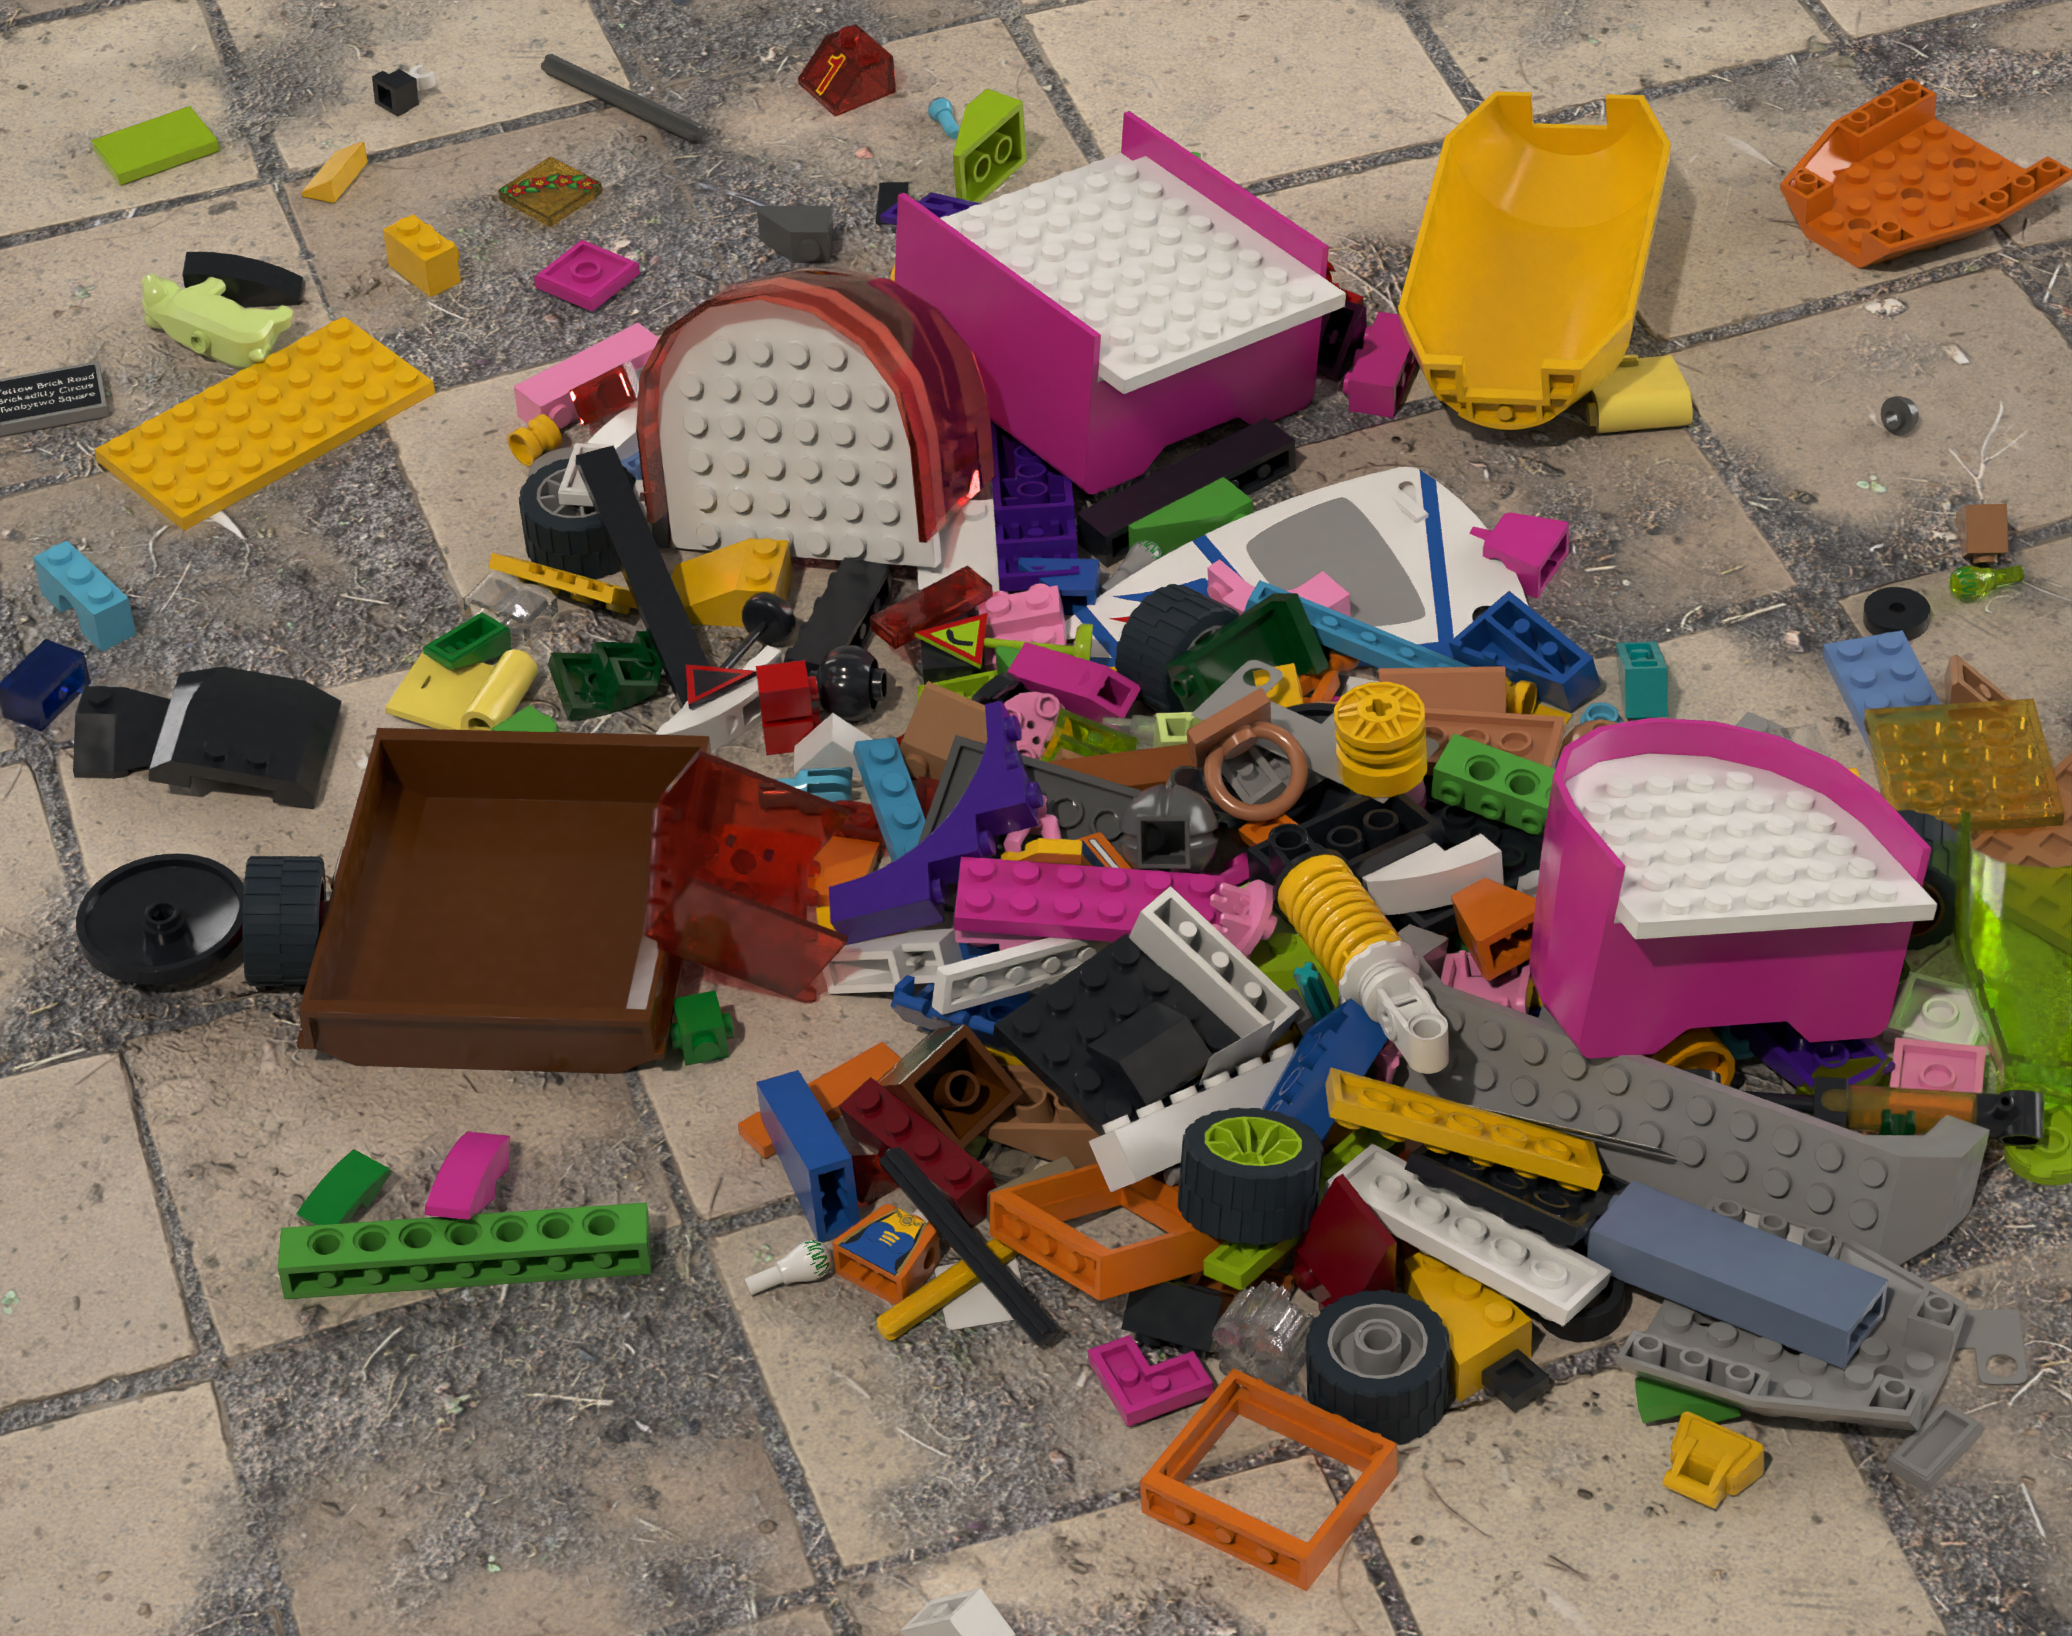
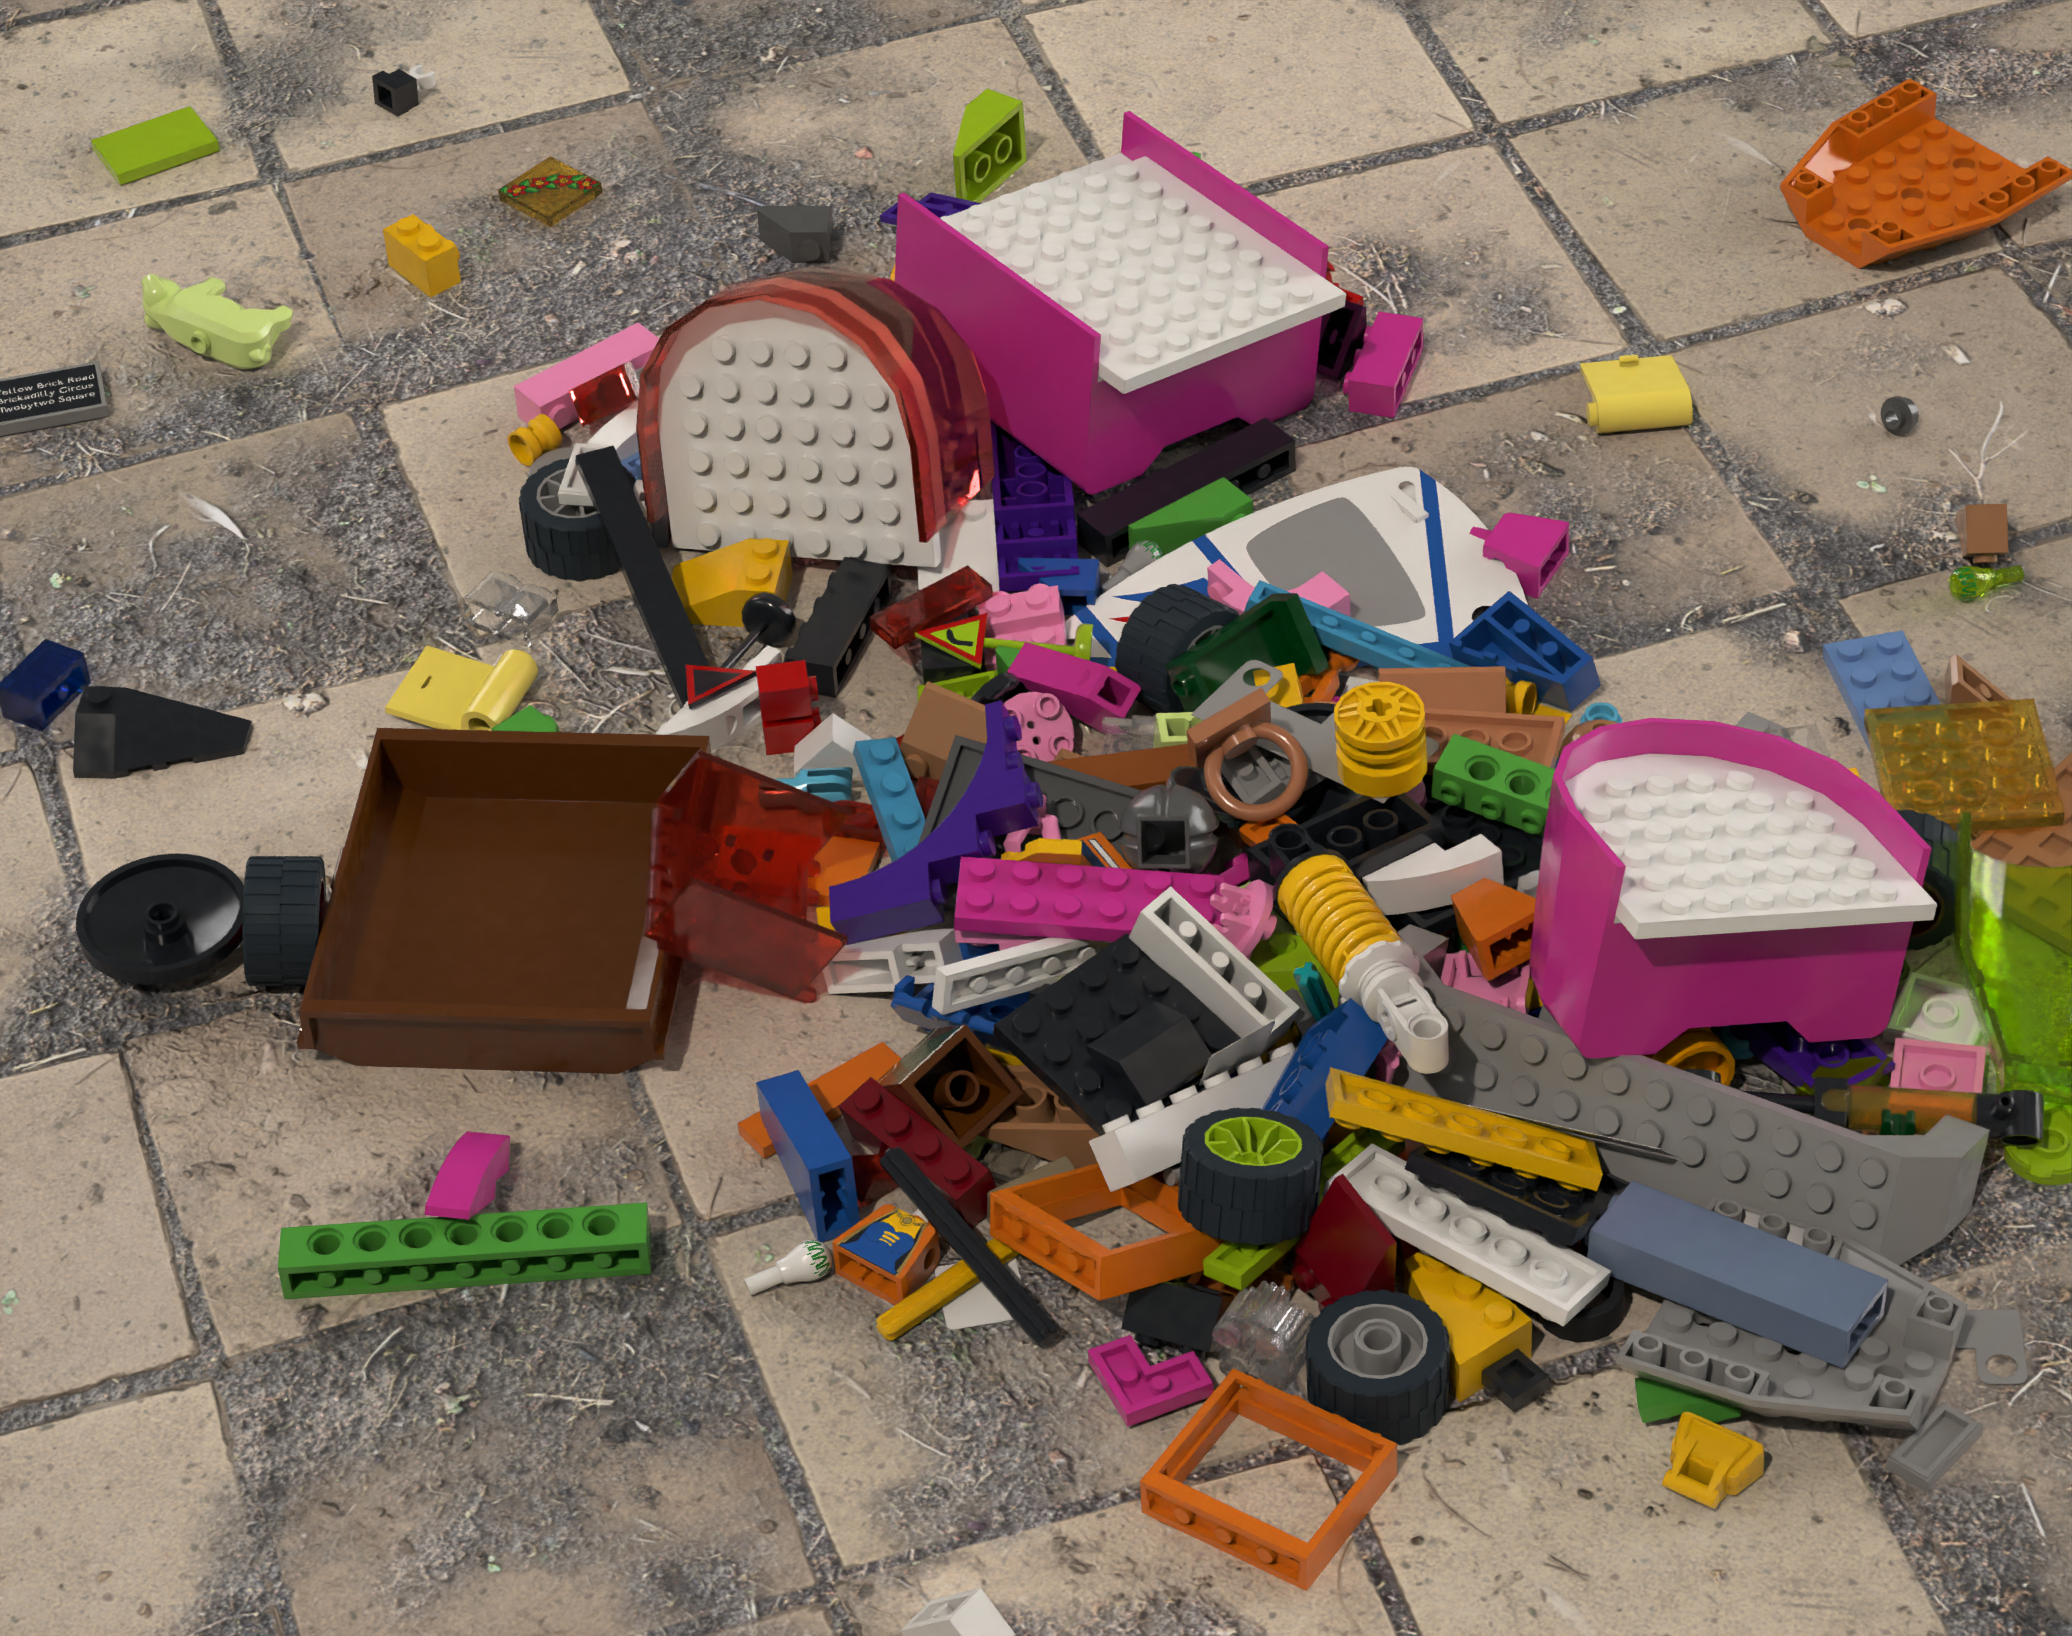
medium azure arch [33,540,136,652] -> none
yellow plate [94,316,435,531] -> none
black wedge [149,667,342,809] -> none
black slope [182,252,304,308] -> none
green slope [296,1149,392,1226] -> none
yellow slope [302,142,368,203] -> none
green slope [423,612,511,670] -> none
yellow wing [488,553,637,614] -> none
dark pink plate [534,240,640,312] -> none
dark grey axle [541,54,706,144] -> none
dark green slope [547,631,663,720] -> none
green brick [670,990,734,1066] -> none
clear red slope [798,24,896,117] -> none
black plant [809,645,888,722] -> none
black sticker [875,182,909,224] -> none
medium azure piece [928,97,959,139] -> none
clear neon green slope [1039,708,1138,762] -> none
yellow cylinder [1398,91,1671,430] -> none
teal slope [1616,641,1668,721] -> none
black piece [1863,587,1930,641] -> none

